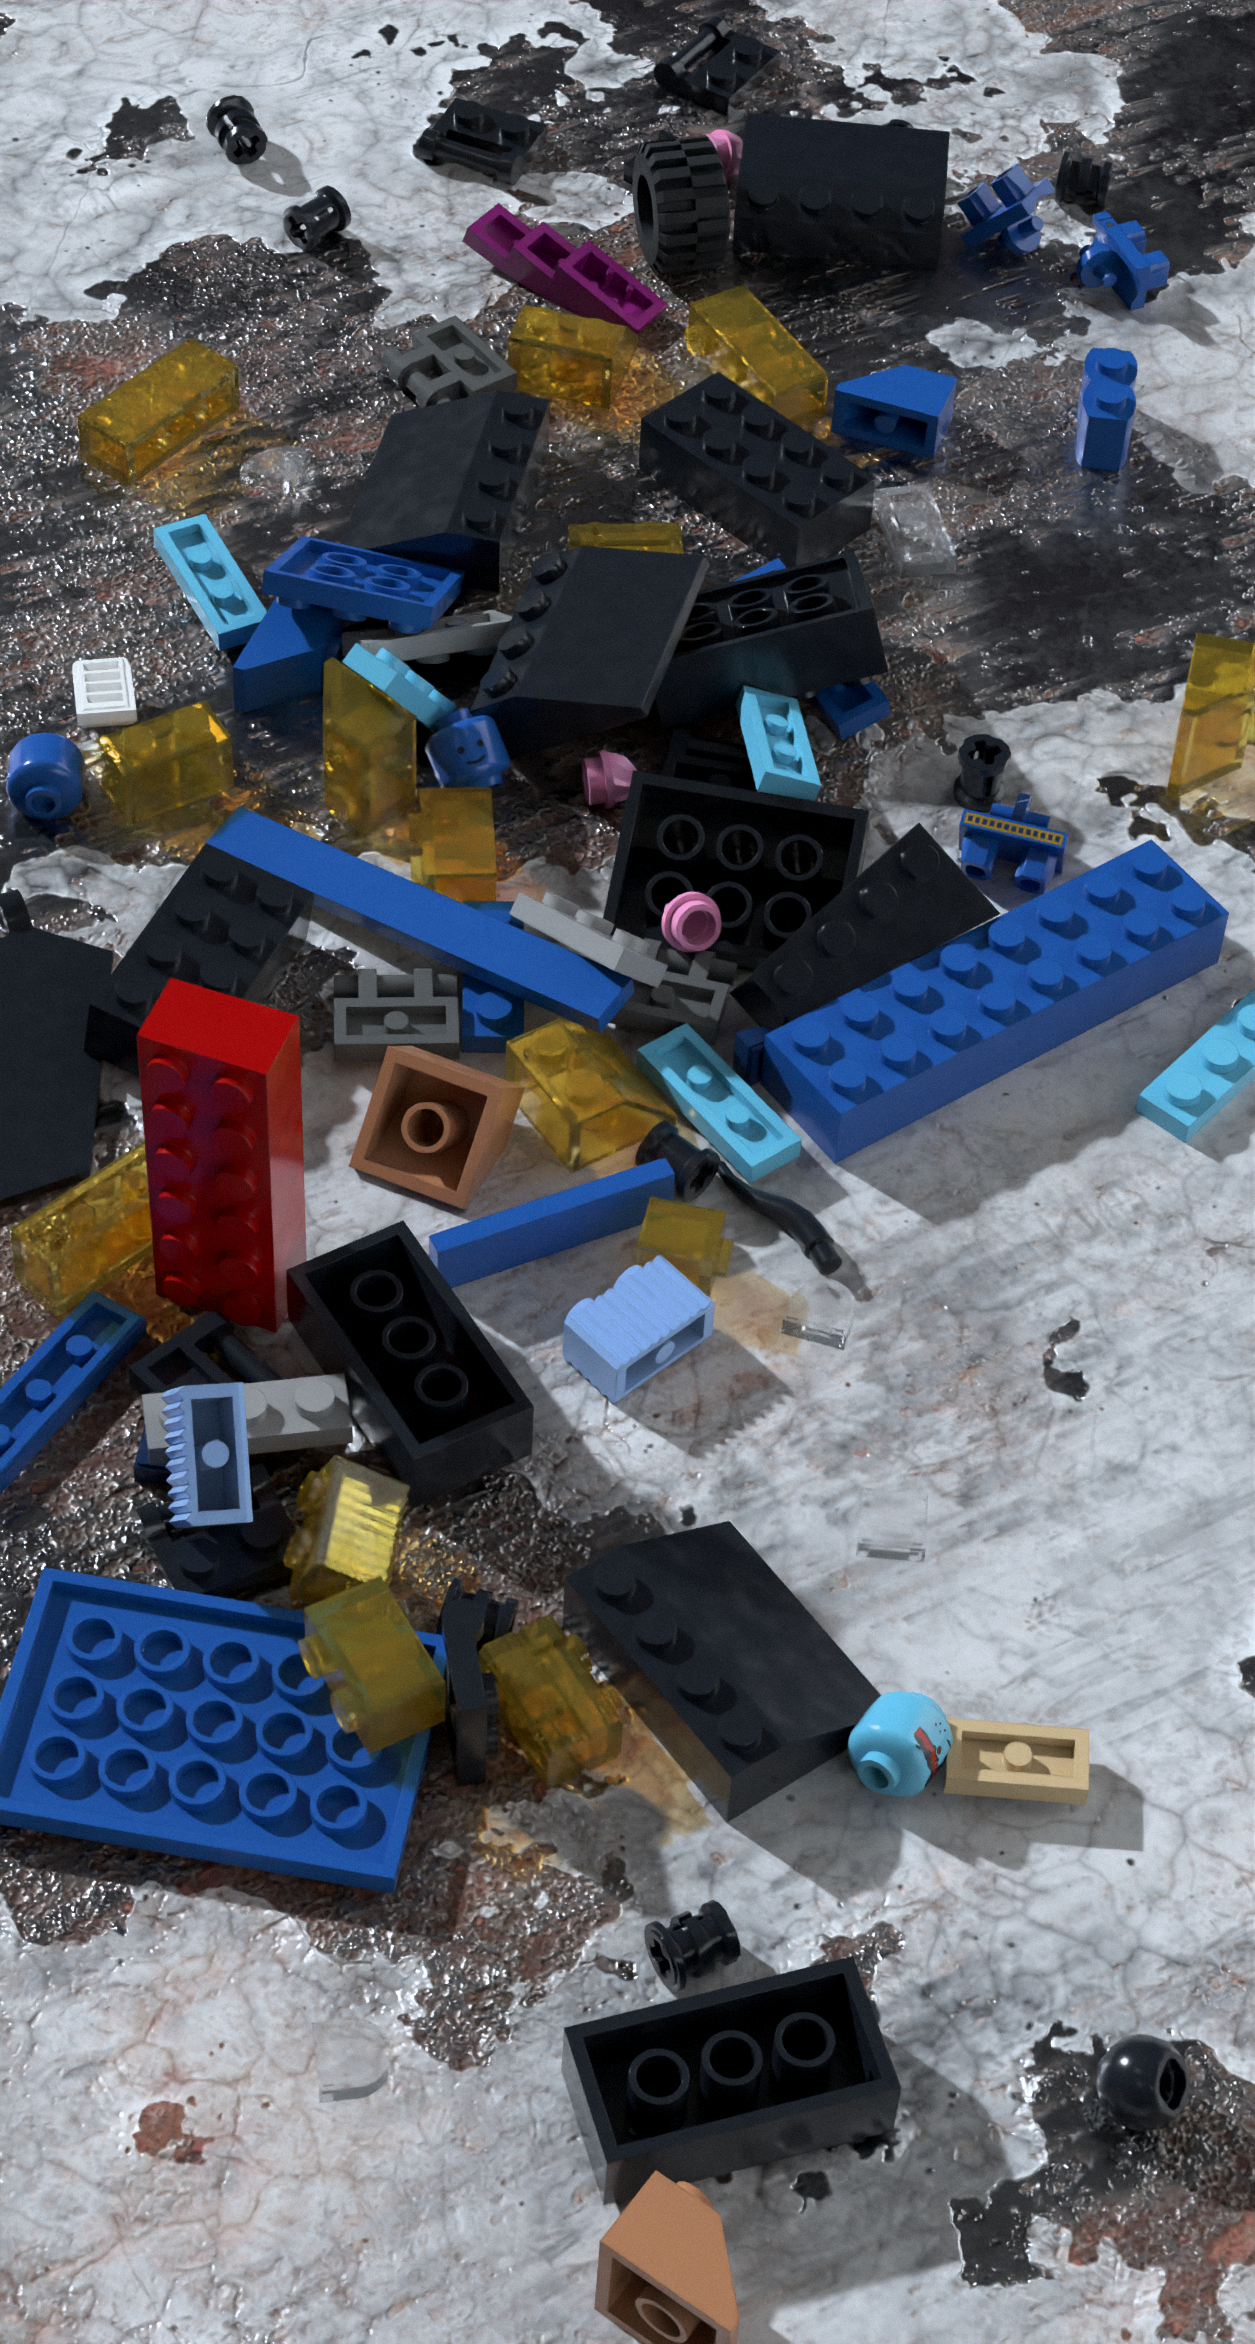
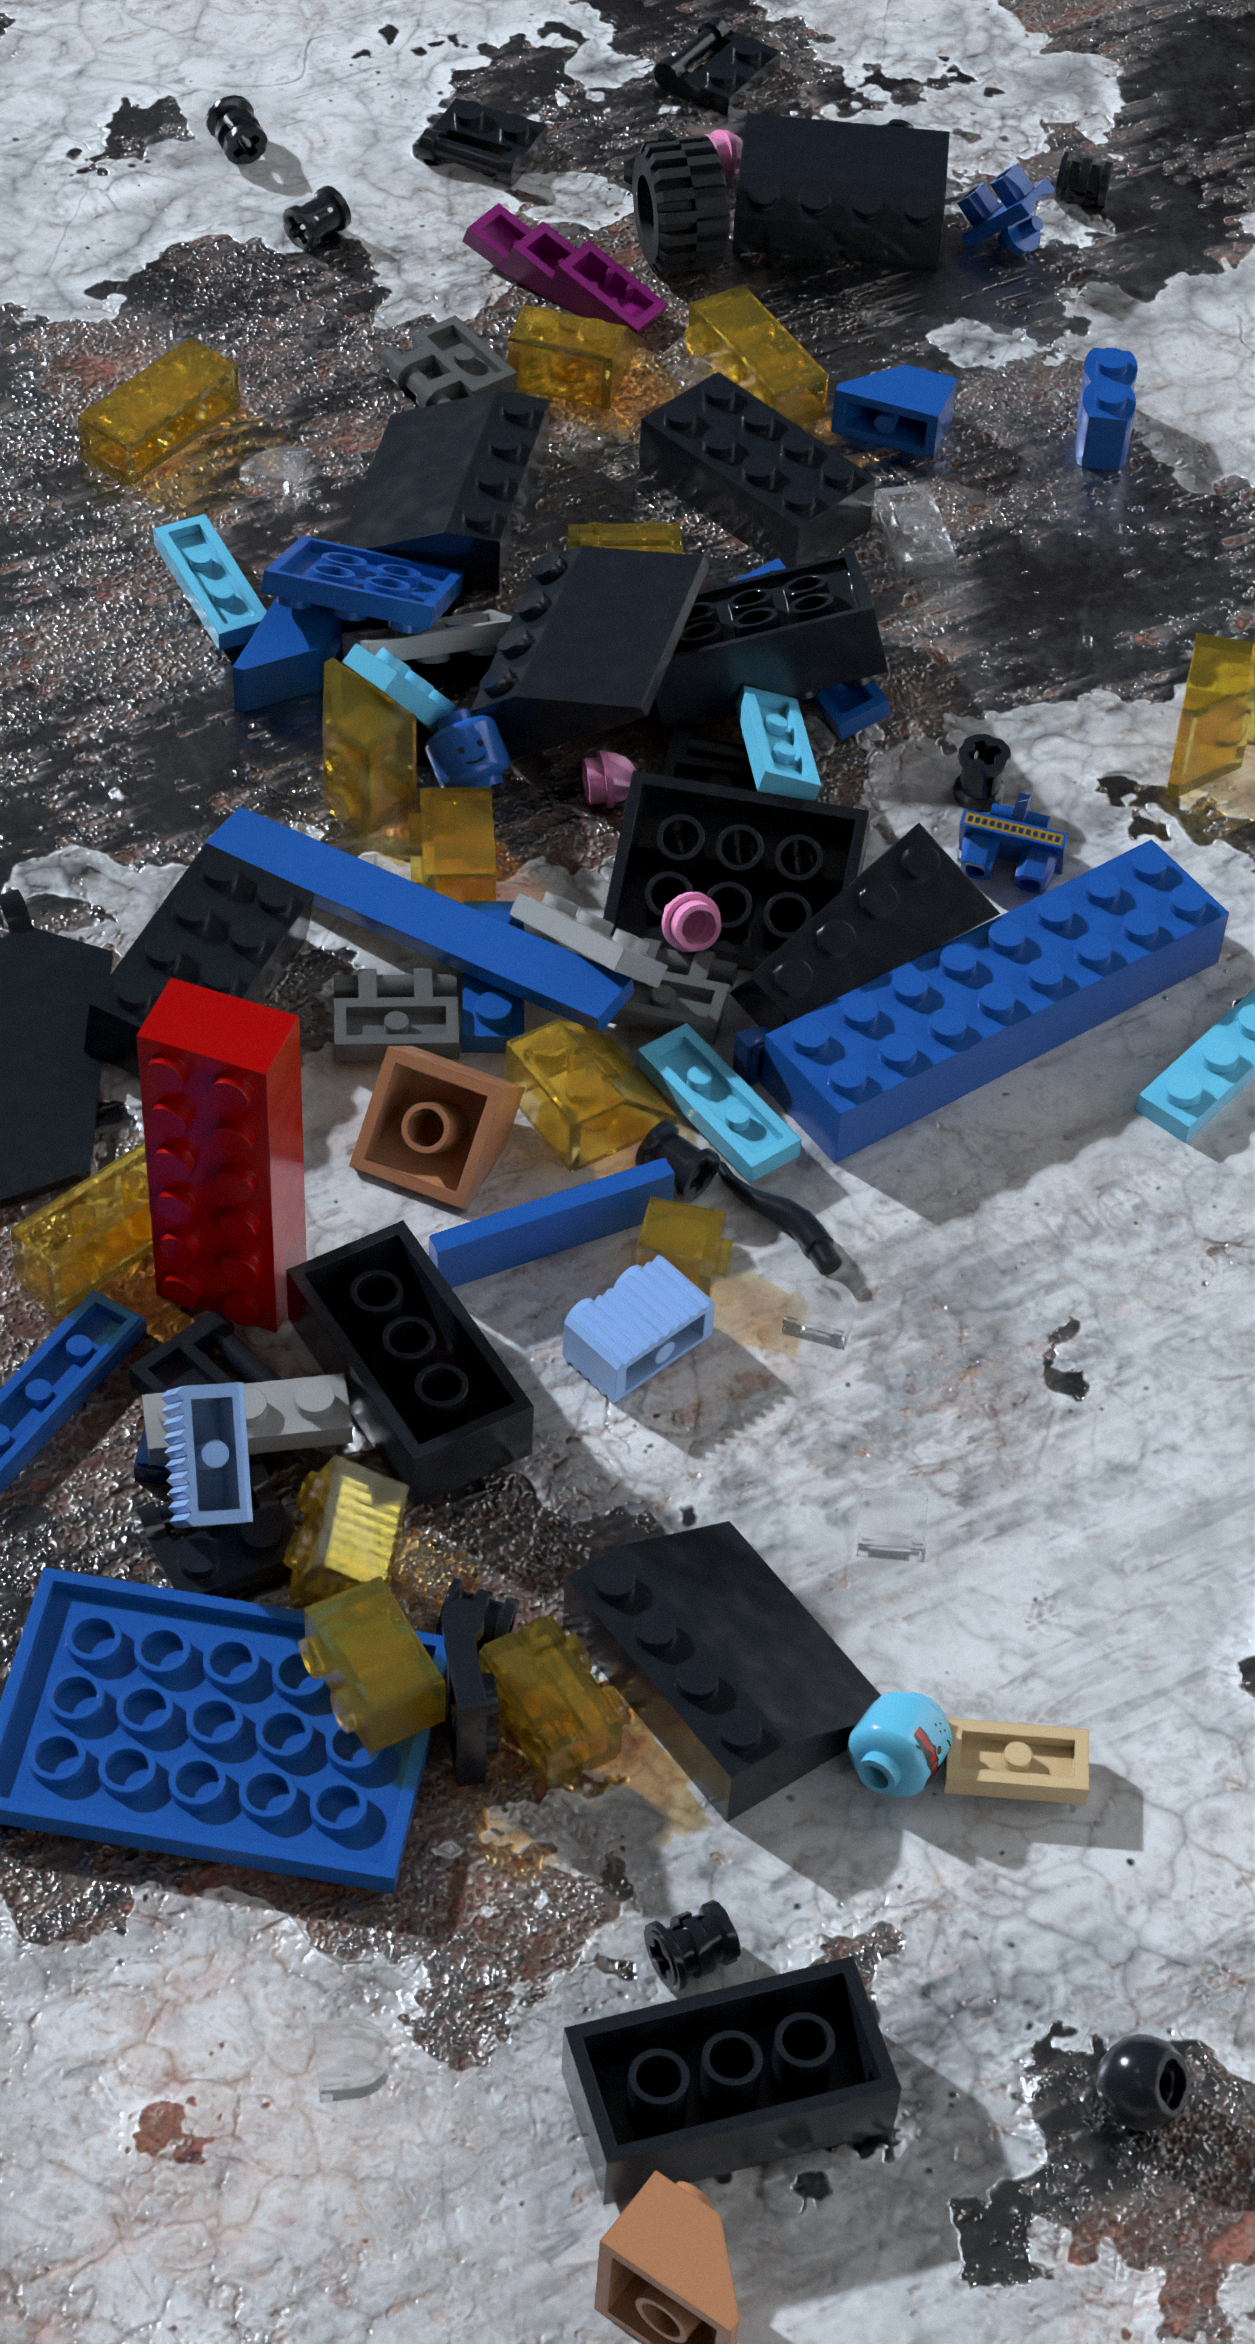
blue head [6,732,85,820] -> none
white slope [72,657,137,728] -> none
clear yellow slope [77,700,234,826] -> none
blue hips [1076,211,1170,311] -> none

